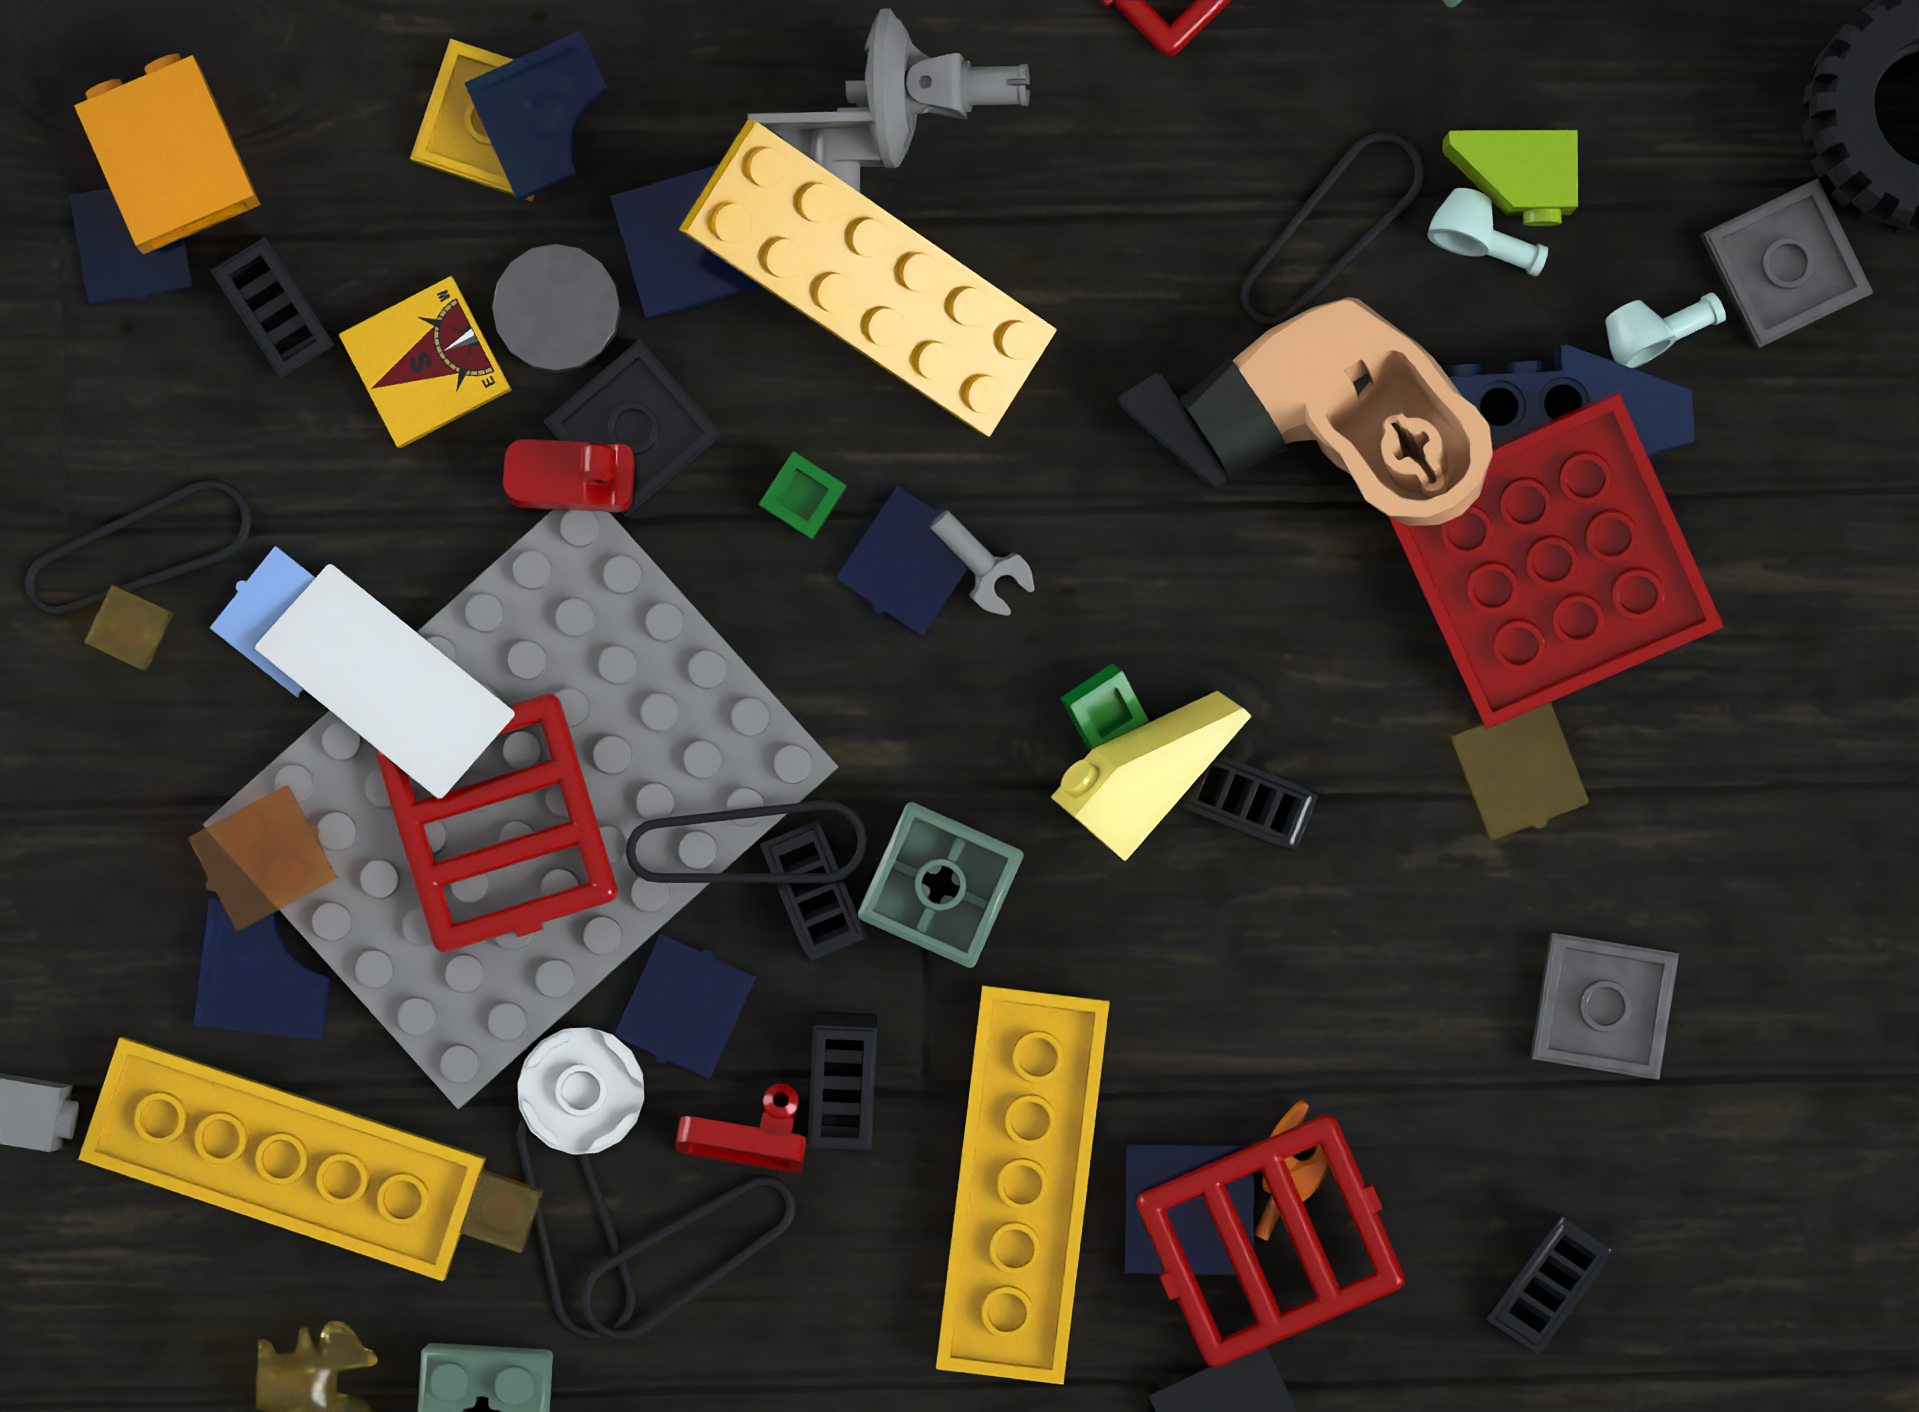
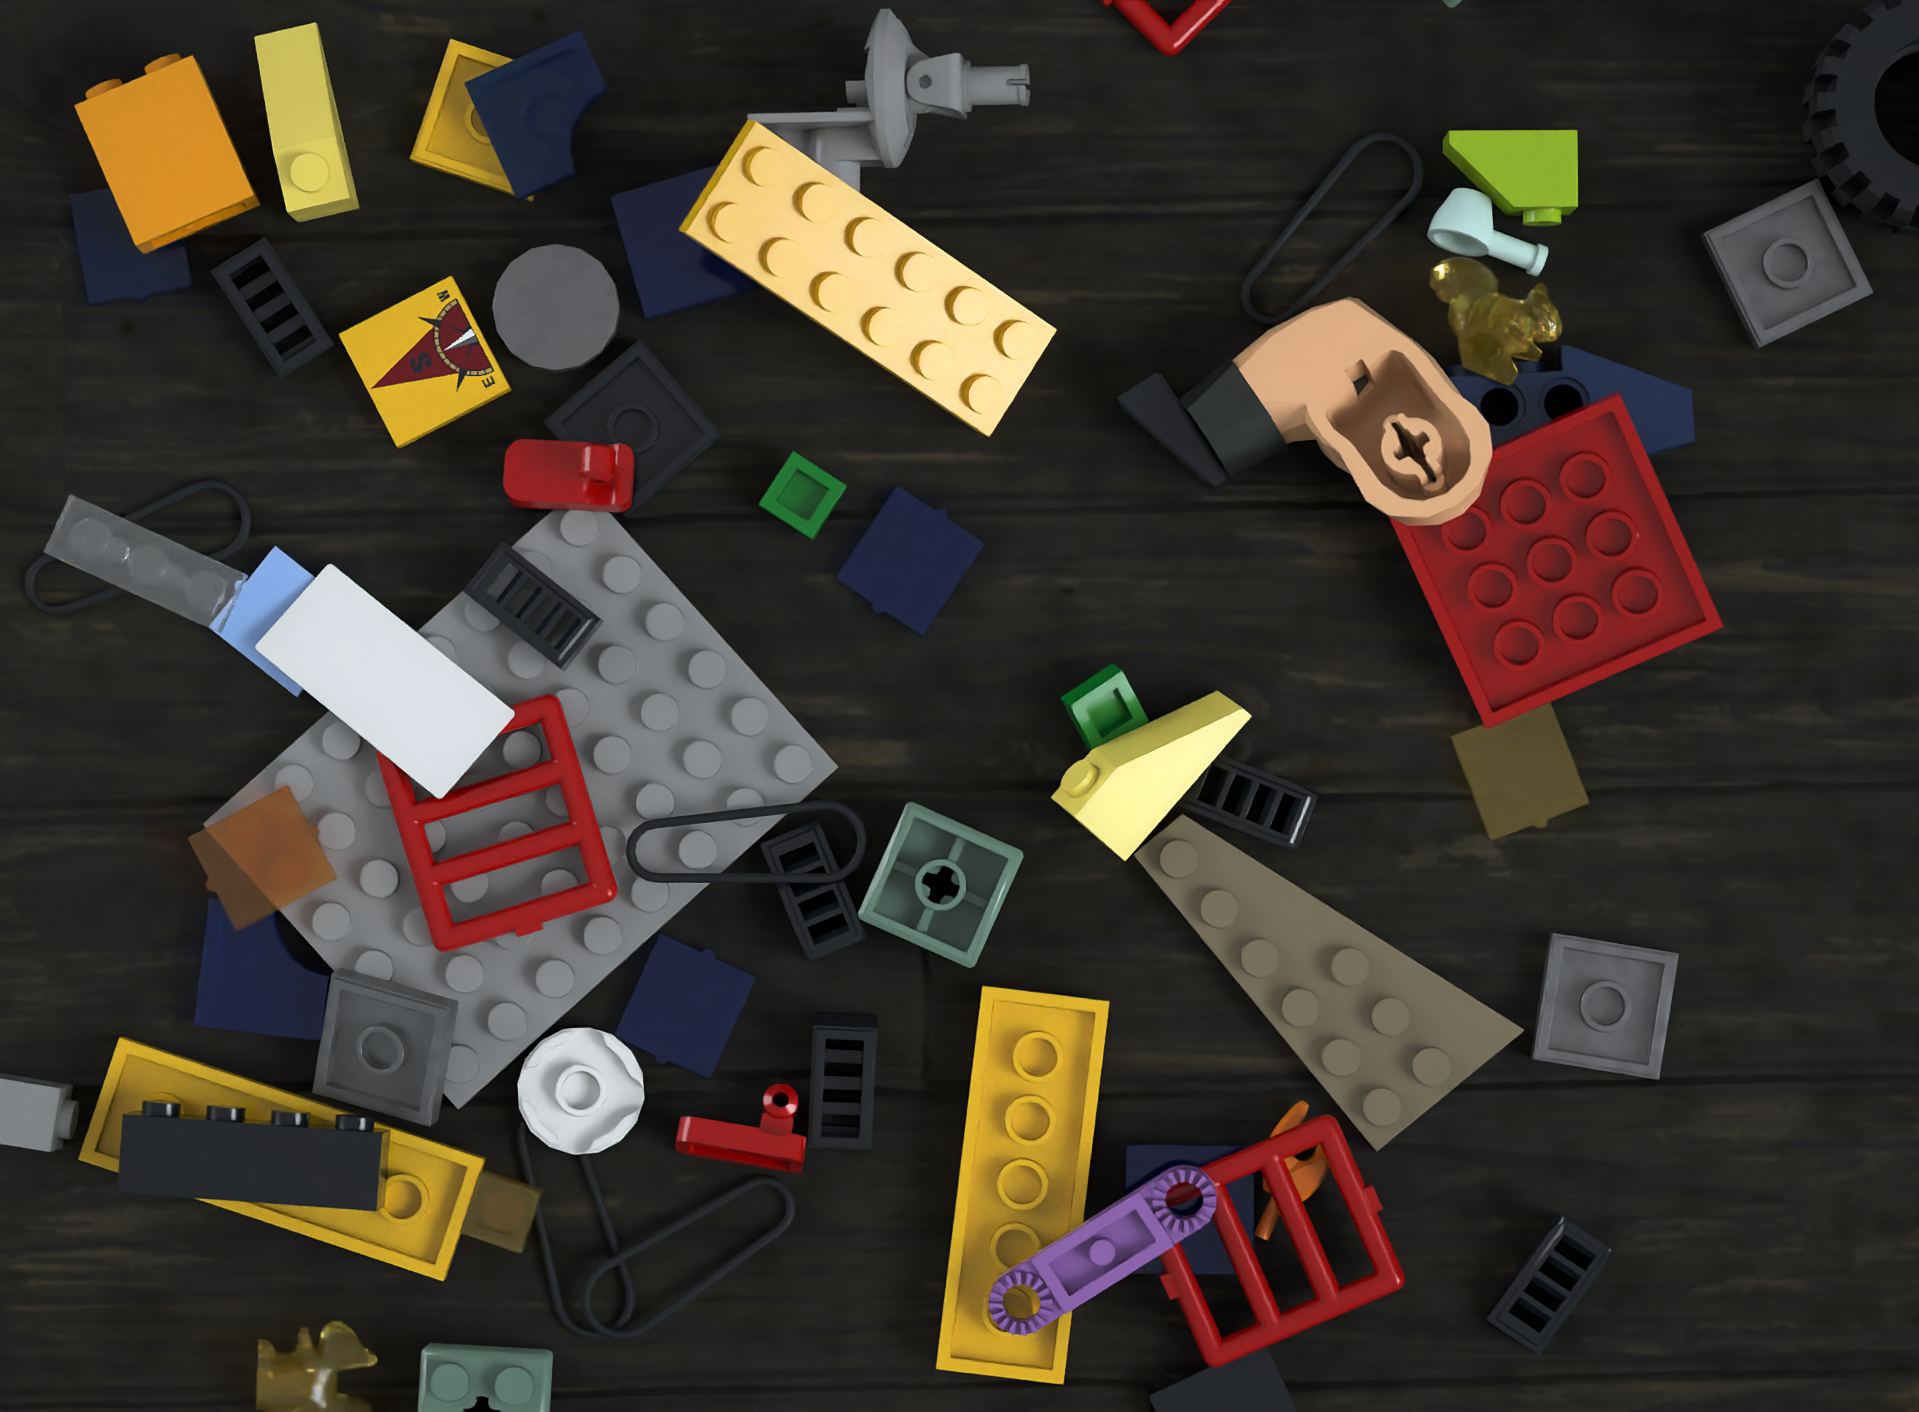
clear yellow plate [84,585,173,670] -> none
light grey bar [930,510,1035,616] -> none
light aqua bar [1605,292,1726,368] -> none
none -> clear plate [44,494,248,633]
none -> black brick [117,1100,390,1211]
none -> light yellow slope [254,22,360,223]
none -> flat silver tile [312,968,459,1127]
none -> black slope [463,541,604,671]
none -> medium lavender plate [989,1165,1217,1336]
none -> dark tan wing [1132,814,1524,1152]
none -> clear yellow animal [1429,257,1562,386]

